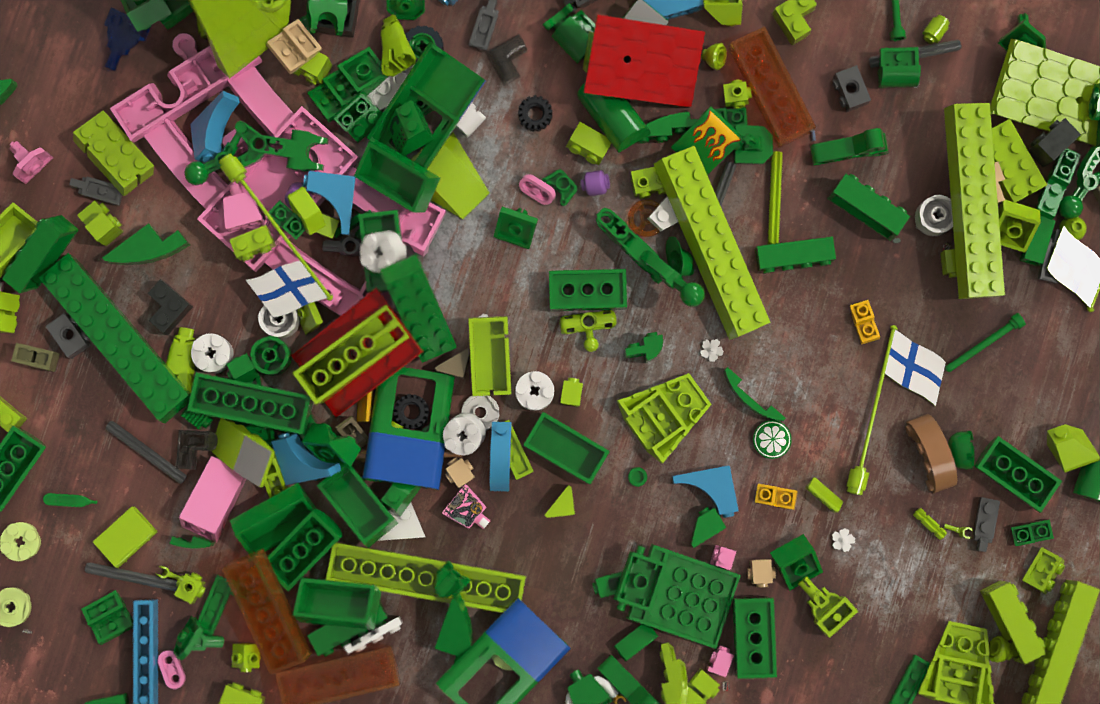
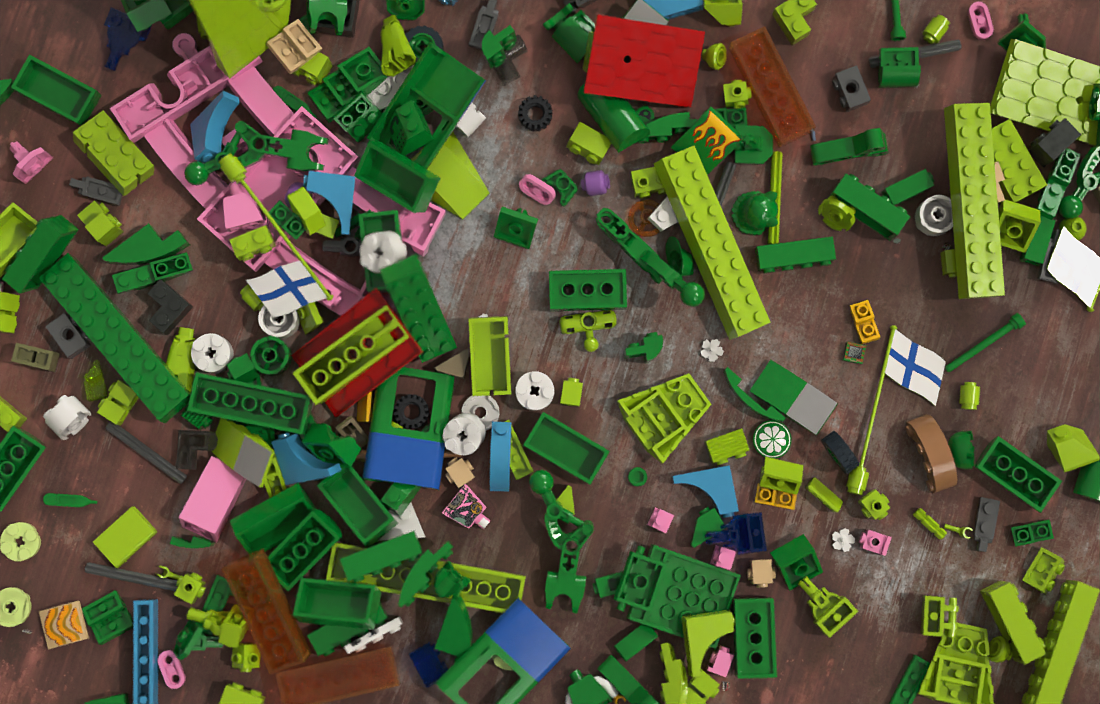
none -> green piece [11,54,102,127]
none -> slope [39,600,89,649]
none -> white brick [43,395,91,440]
none -> clear neon green slope [83,360,108,402]
none -> lime piece [97,380,139,426]
none -> green slope [112,252,193,294]
none -> lime brick [187,604,253,648]
none -> lime brick [240,284,264,311]
none -> green piece [273,86,317,118]
none -> green brick [340,531,423,583]
none -> green slope [398,541,454,607]
none -> clear blue brick [409,641,449,688]
none -> green brick [482,25,517,69]
none -> green piece [529,470,594,613]
none -> green tile [636,106,654,124]
none -> bright pink brick [647,507,674,533]
none -> lime arch [682,610,735,678]
none -> lime brick [704,429,750,465]
none -> clear blue brick [705,512,767,555]
none -> green hair [731,191,778,236]
none -> slope [750,360,838,436]
none -> lime brick [759,457,803,495]
none -> lime plate [818,196,856,231]
none -> black wheel [821,431,860,474]
none -> tile [843,341,866,364]
none -> lime brick [858,489,890,520]
none -> bright pink brick [859,529,892,556]
none -> green brick [881,169,934,206]
none -> lime brick [921,595,959,637]
none -> lime brick [959,382,980,410]
none -> bright pink plate [968,2,993,40]

